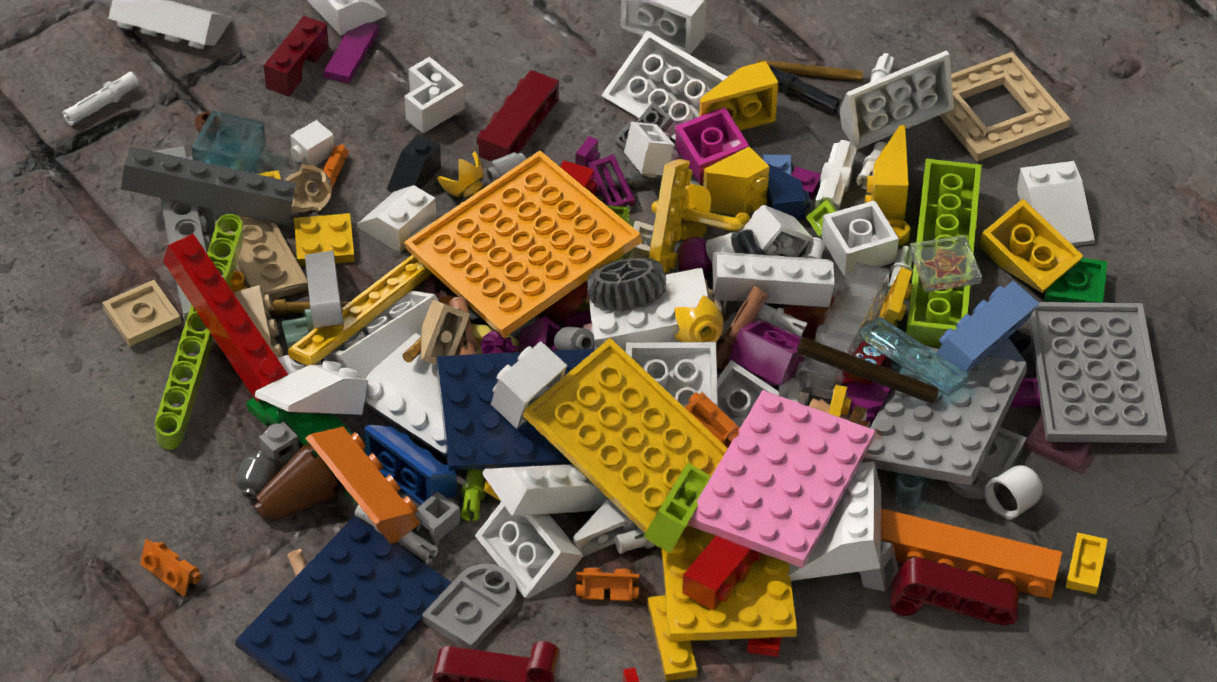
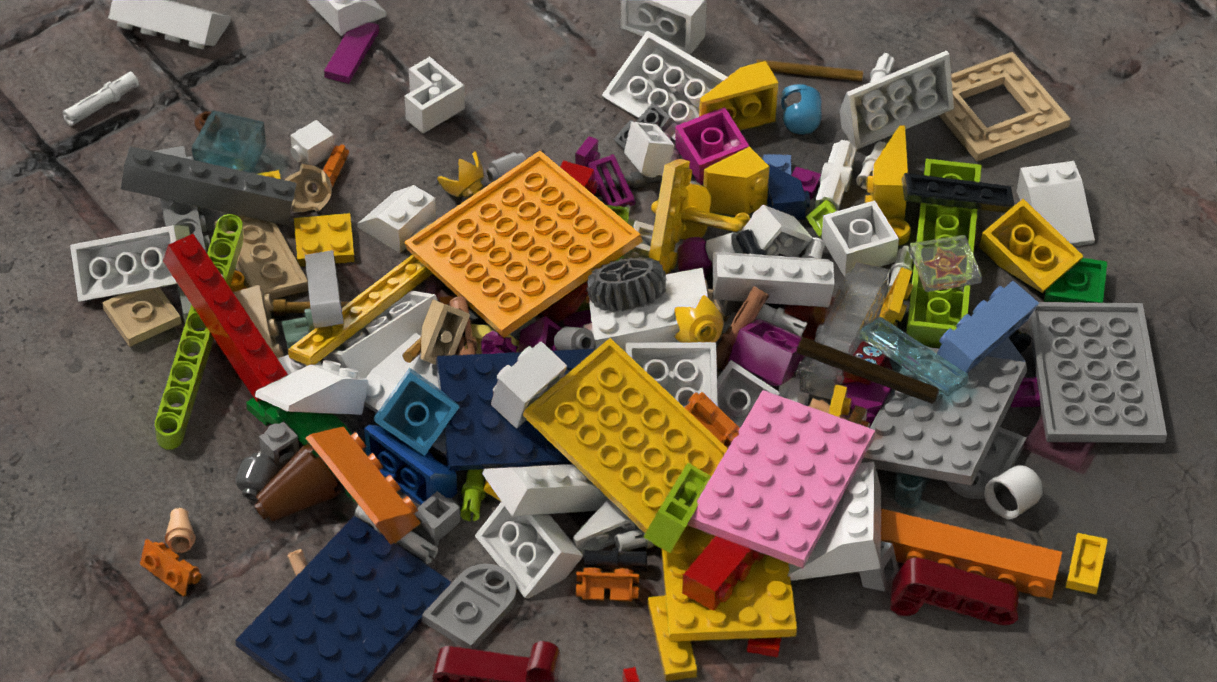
dark red arch [263,16,329,97] -> none
black slope [387,134,441,193] -> none
dark red brick [476,70,559,161] -> none
black pin [769,65,841,114] -> none
none -> white slope [70,225,190,302]
none -> light nougat cone [165,508,196,553]
none -> dark azure slope [374,367,460,456]
none -> black pin [584,548,647,573]
none -> dark azure helmet [781,84,822,135]
none -> black tile [901,173,1015,213]

